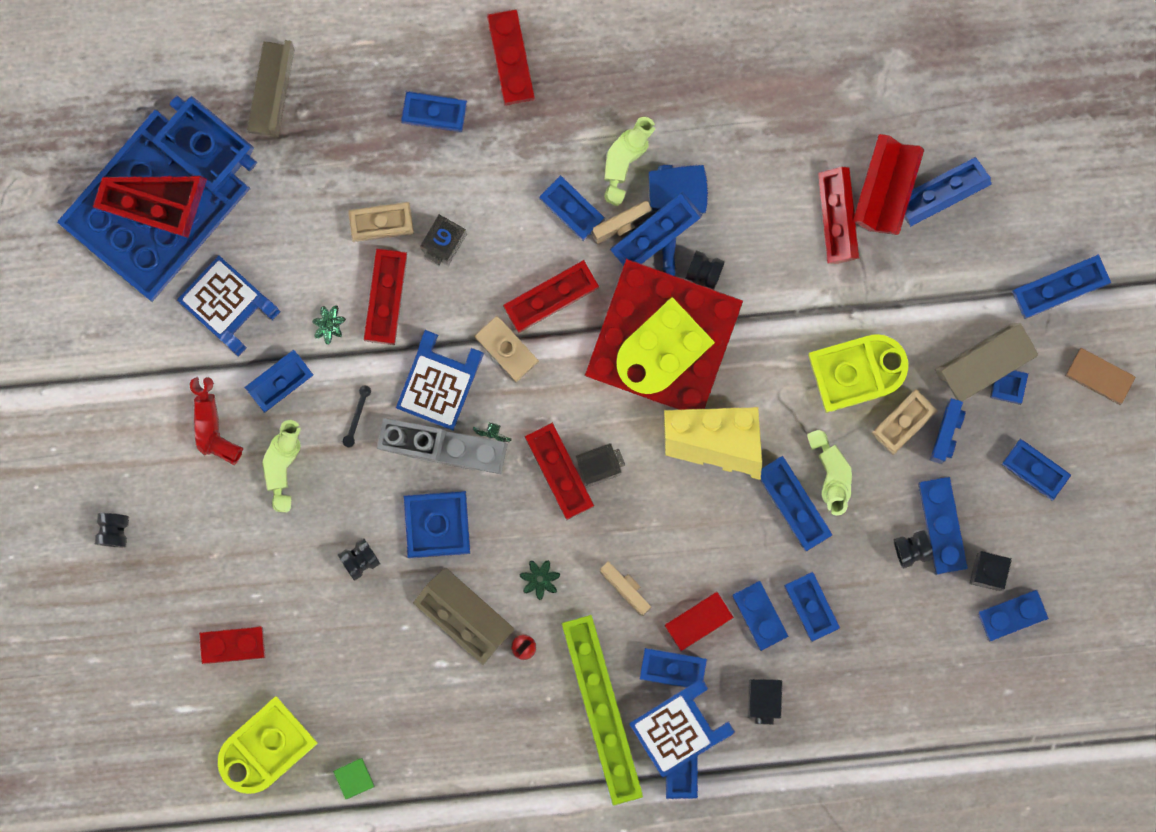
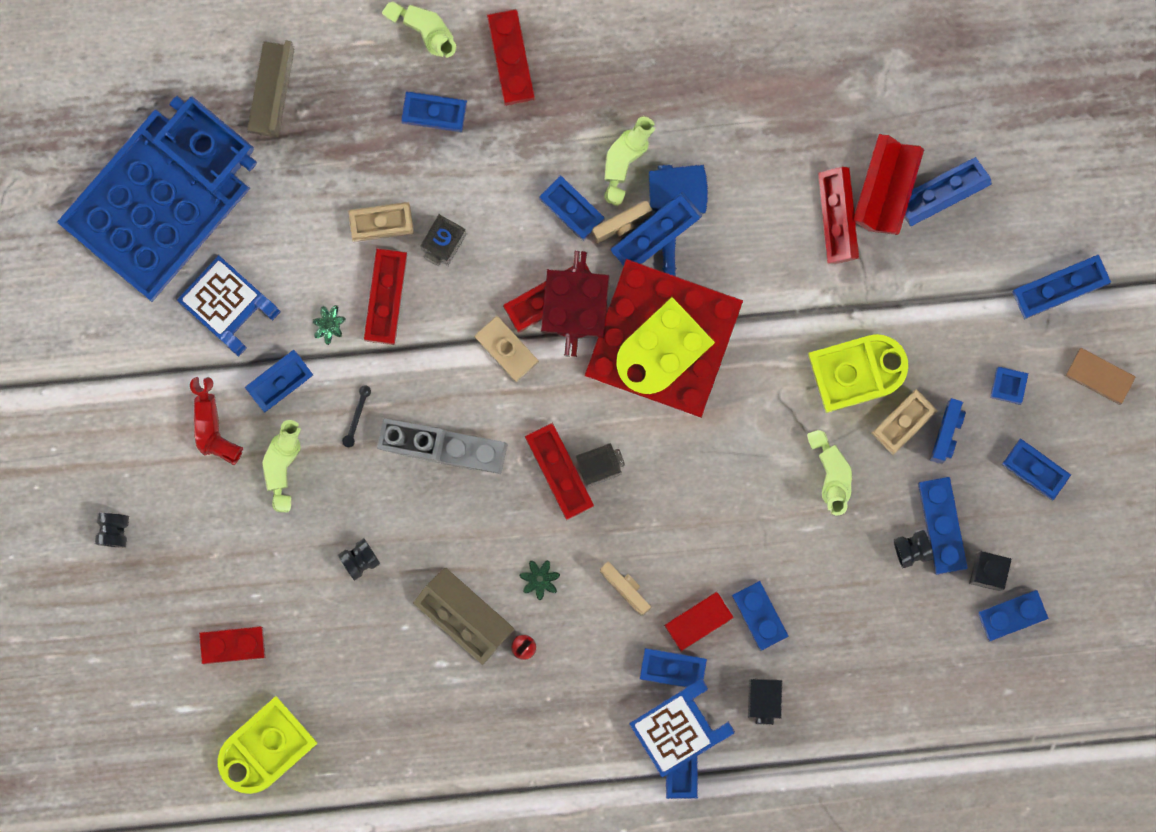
red wedge [93,176,207,238] -> none
bright green tile [333,758,375,800] -> none
flag [396,330,484,431] -> none
blue tile [404,491,471,559] -> none
clear green plant [473,422,512,442] -> none
lime plate [561,615,643,806] -> none
light yellow wedge [664,407,762,480] -> none
black wheel [685,250,725,290] -> none
blue plate [760,456,833,552] -> none
blue plate [784,572,840,642] -> none
dark tan panel [935,322,1038,402] -> none
none -> yellowish green arm [382,2,456,58]
none -> dark red plate [541,251,610,357]

